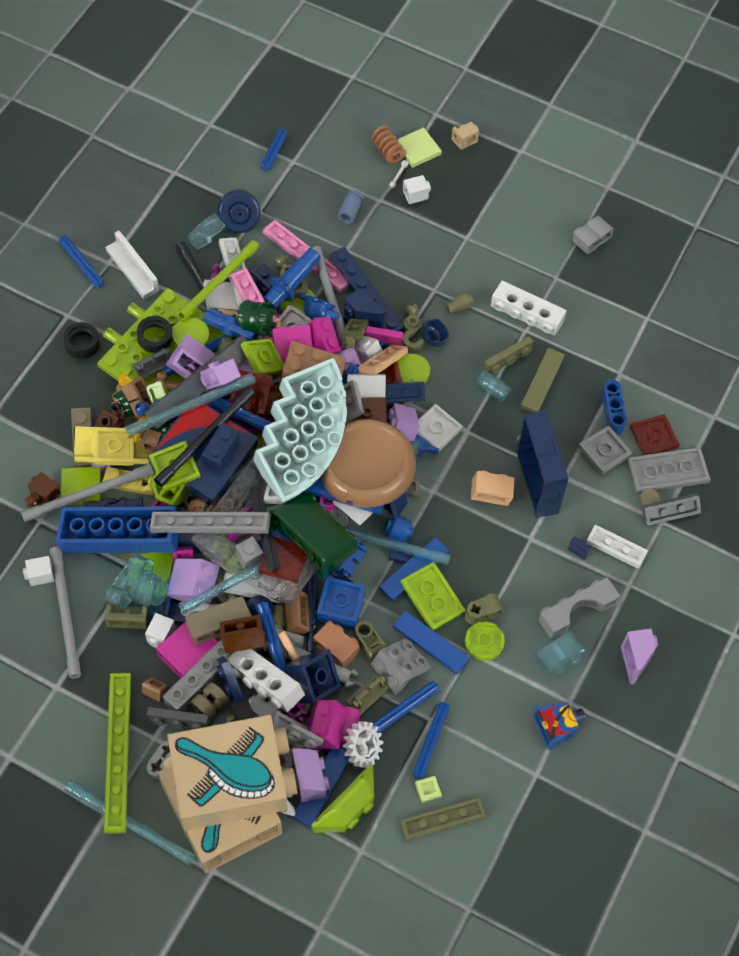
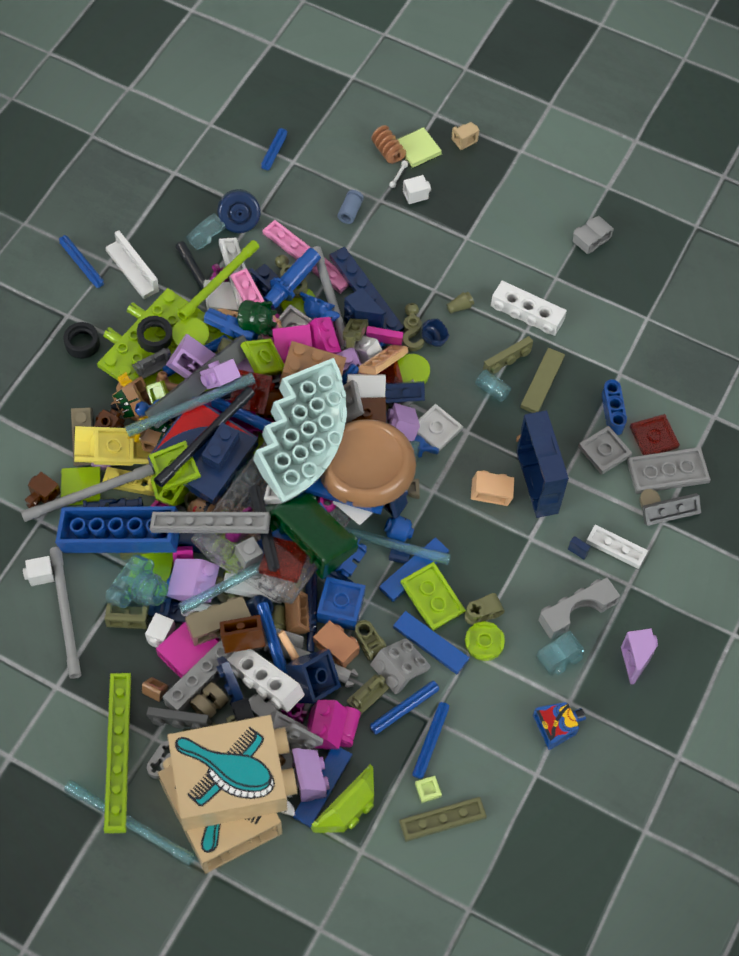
white gear [343,721,383,767] -> none

